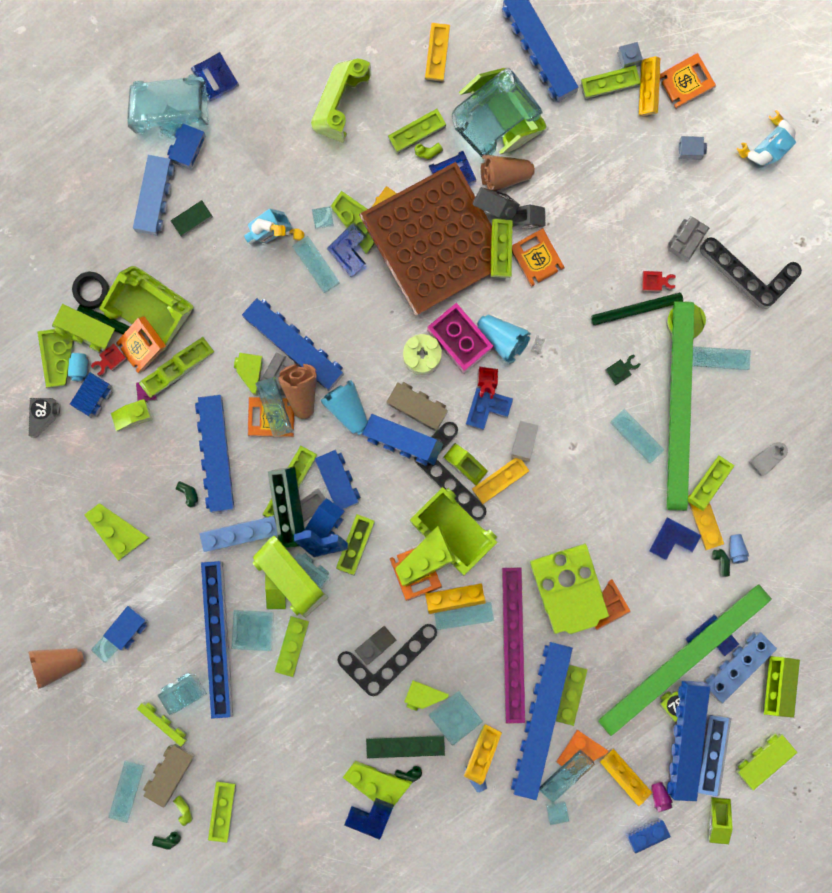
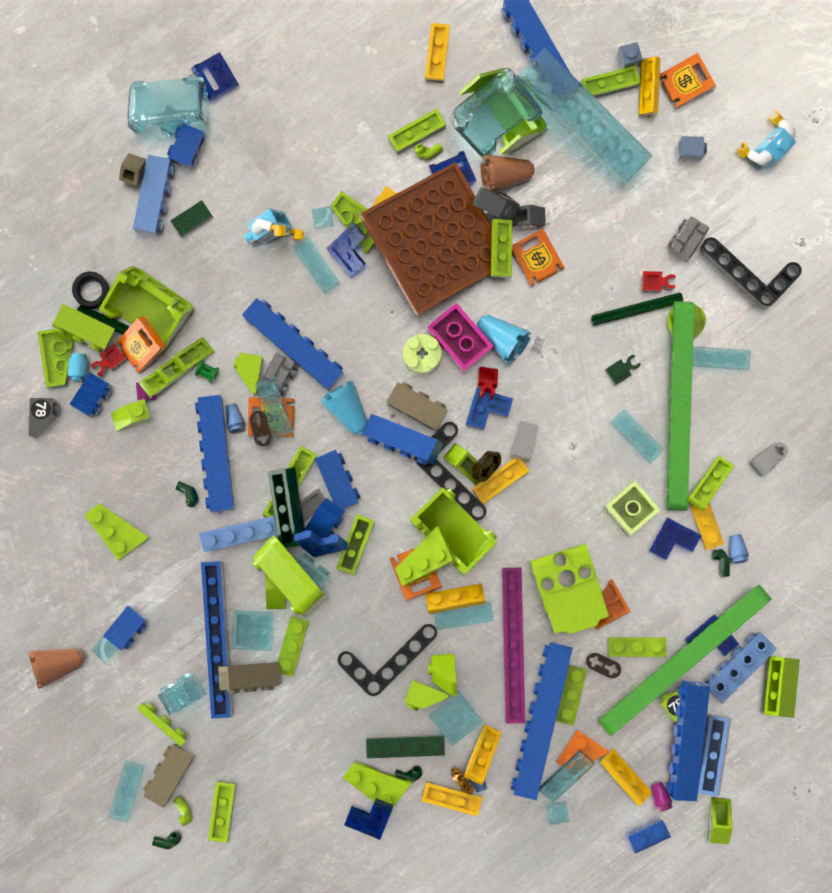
nougat cone [278,364,317,419] -> none
lime windscreen [311,58,372,143] -> none
dark grey slope [355,626,397,665] -> none
lime brick [735,734,798,791] -> none
none -> dark tan brick [119,153,146,186]
none -> green bush [195,360,219,384]
none -> dark tan brick [218,662,280,694]
none -> medium blue cone [226,404,245,433]
none -> dark brown beam [249,411,271,447]
none -> yellow plate [421,782,483,817]
none -> lime slope [428,654,457,696]
none -> pearl gold gear [451,767,474,795]
none -> dark brown beam [472,451,501,482]
none -> clear light blue brick [515,48,653,185]
none -> dark brown beam [586,653,621,678]
none -> yellowish green brick [604,481,660,536]
none -> lime plate [608,637,666,657]

